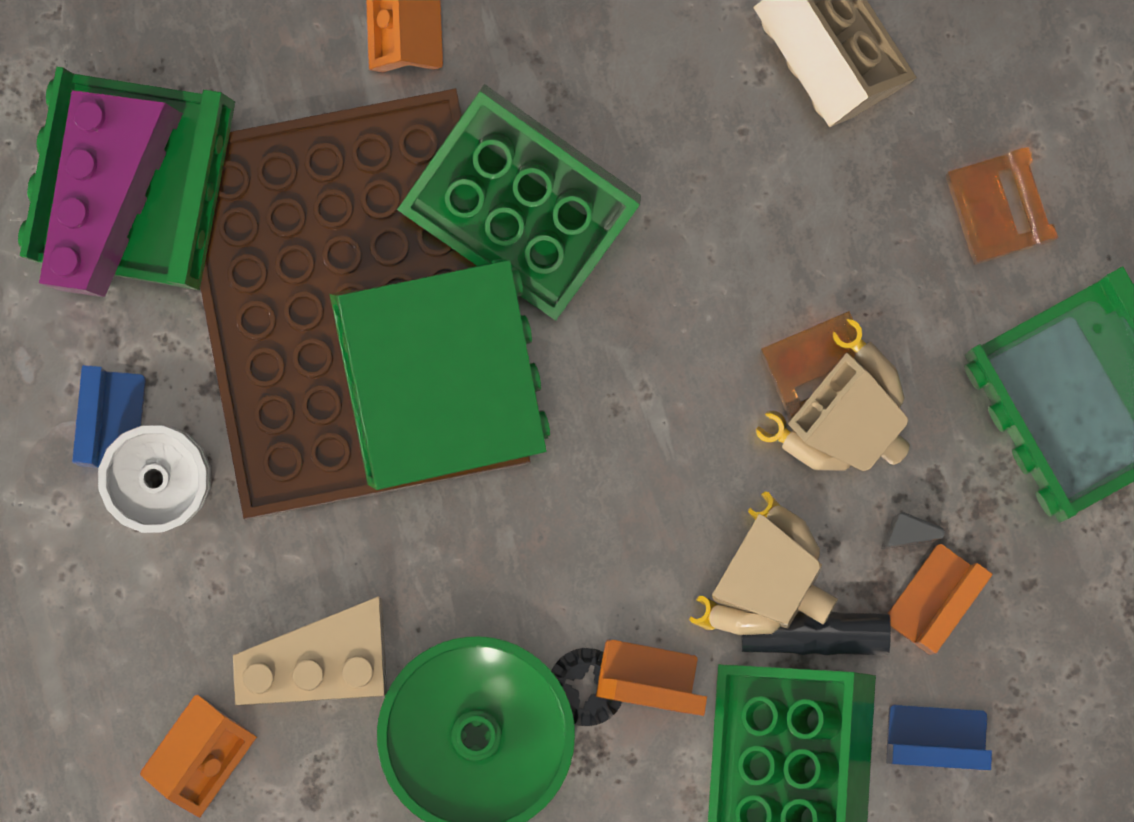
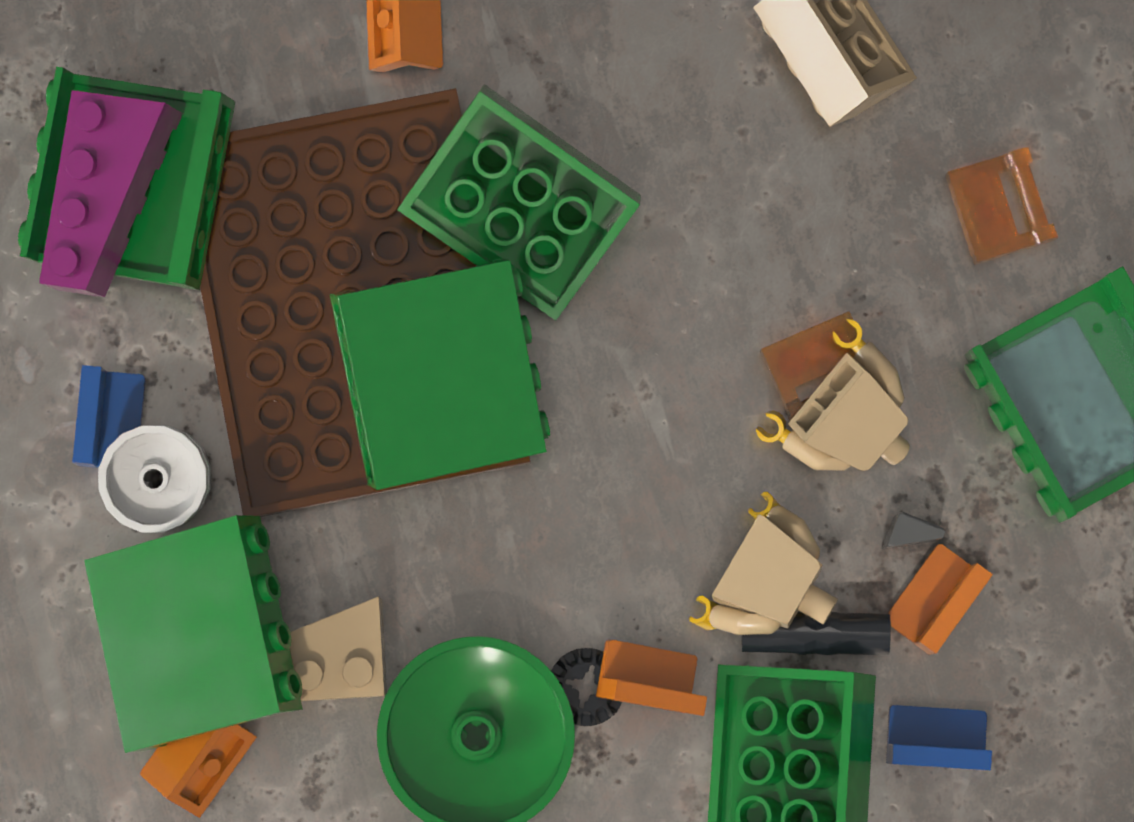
none -> green panel [84,515,303,753]

